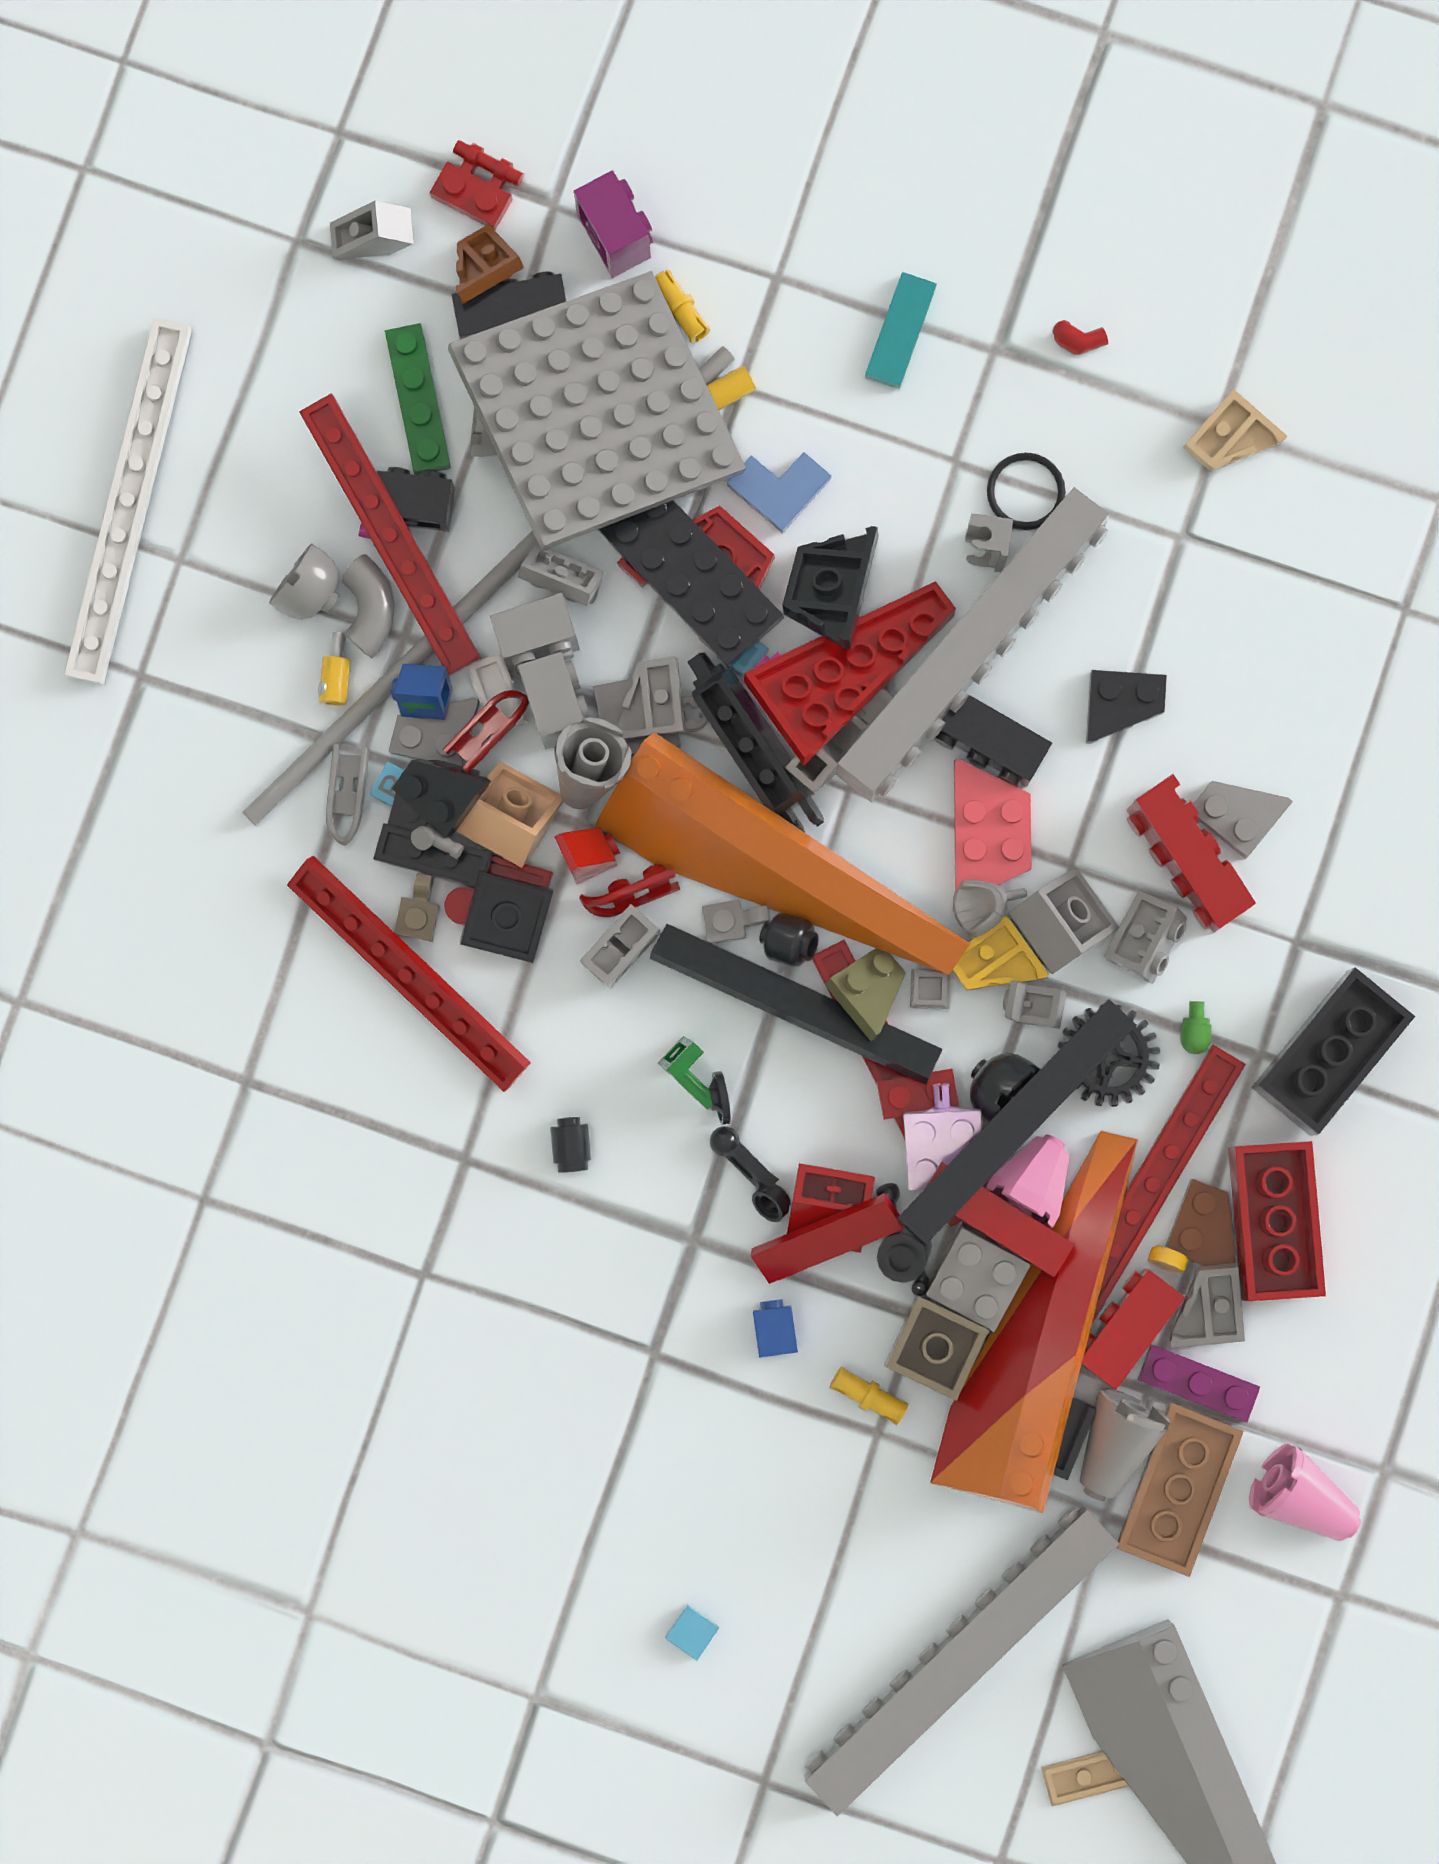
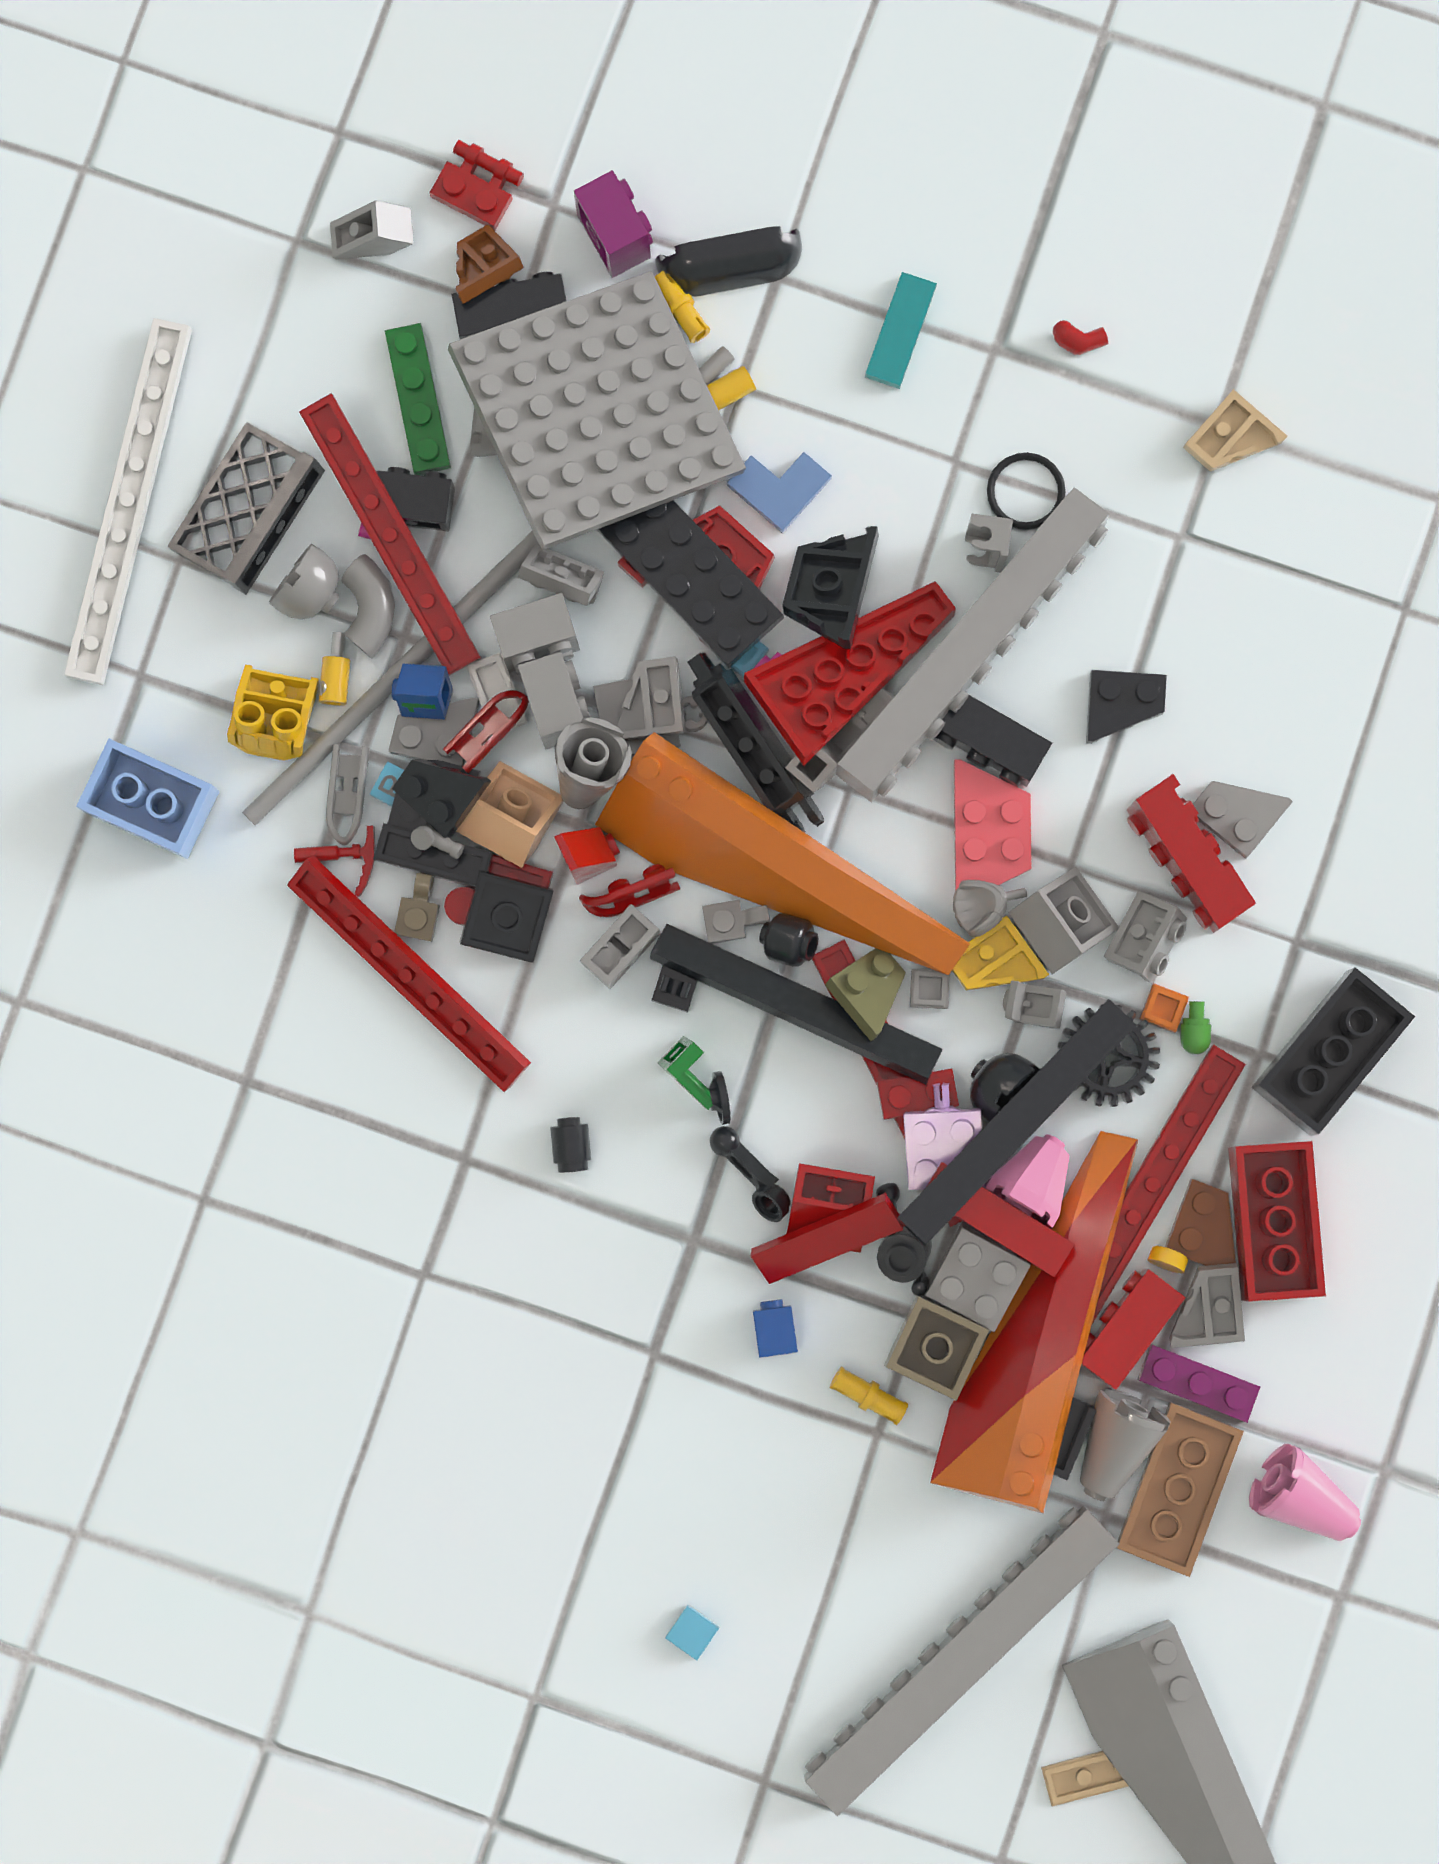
none -> light blue brick [76,738,219,859]
none -> fence [167,422,325,595]
none -> yellow slope [227,664,319,761]
none -> red piece [294,825,375,897]
none -> black tile [651,965,698,1013]
none -> black brick [655,226,802,297]
none -> orange tile [1139,983,1189,1033]

